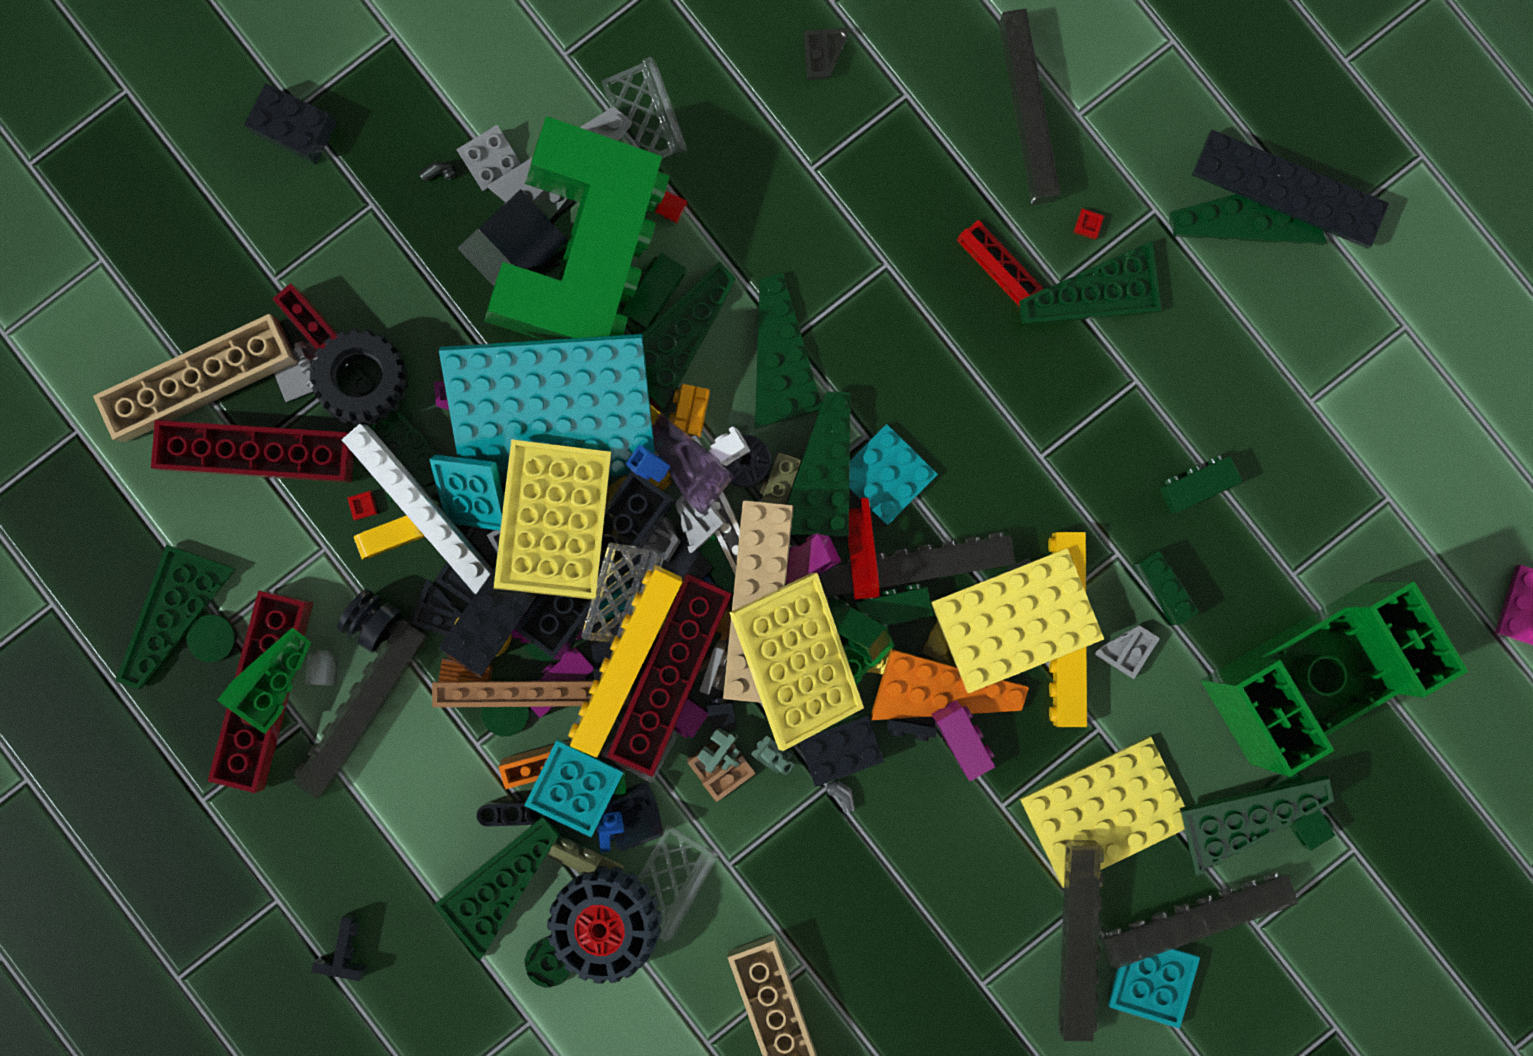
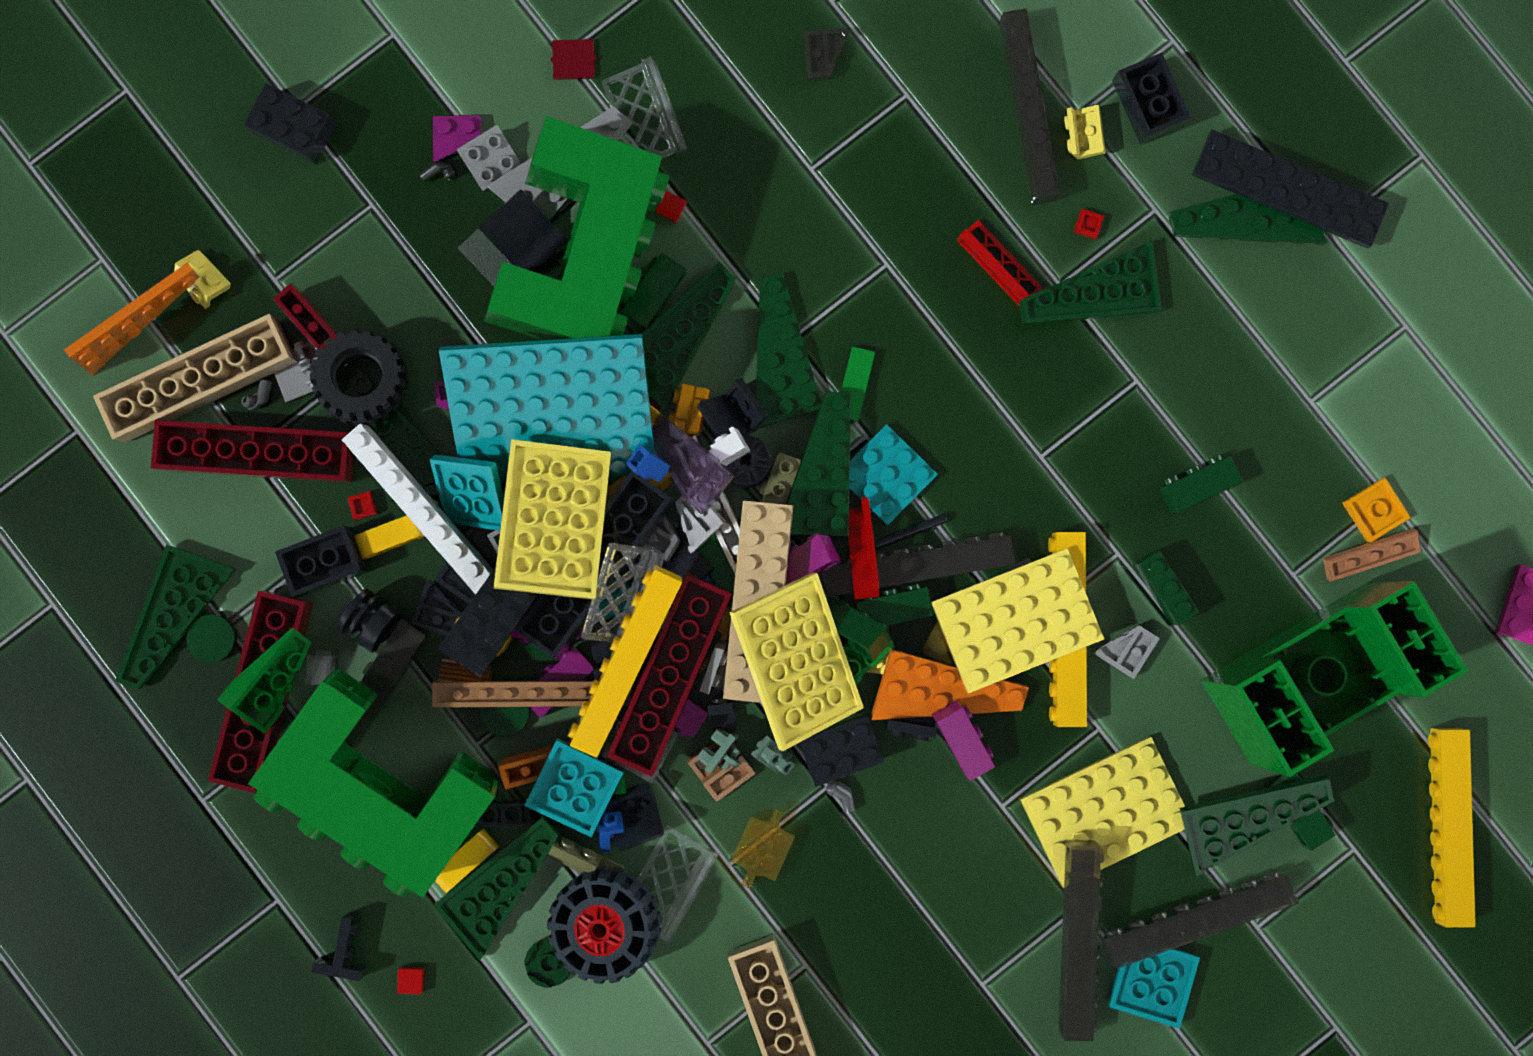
none -> orange wing [64,262,199,376]
none -> light yellow bracket [174,250,231,309]
none -> dark grey arm [241,379,272,410]
none -> green brick [248,667,499,898]
none -> black brick [275,525,368,597]
none -> red tile [397,967,424,994]
none -> magenta wing [433,115,482,162]
none -> yellow beam [435,828,499,893]
none -> dark red piece [550,39,597,80]
none -> black bracket [697,378,769,437]
none -> clear yellow plate [731,808,795,889]
none -> green tile [841,346,875,422]
none -> black bar [874,514,947,550]
none -> light yellow bracket [1064,105,1106,160]
none -> black brick [1112,53,1191,144]
none -> nougat tile [1323,528,1421,582]
none -> light orange tile [1342,477,1411,543]
none -> yellow brick [1428,728,1475,927]

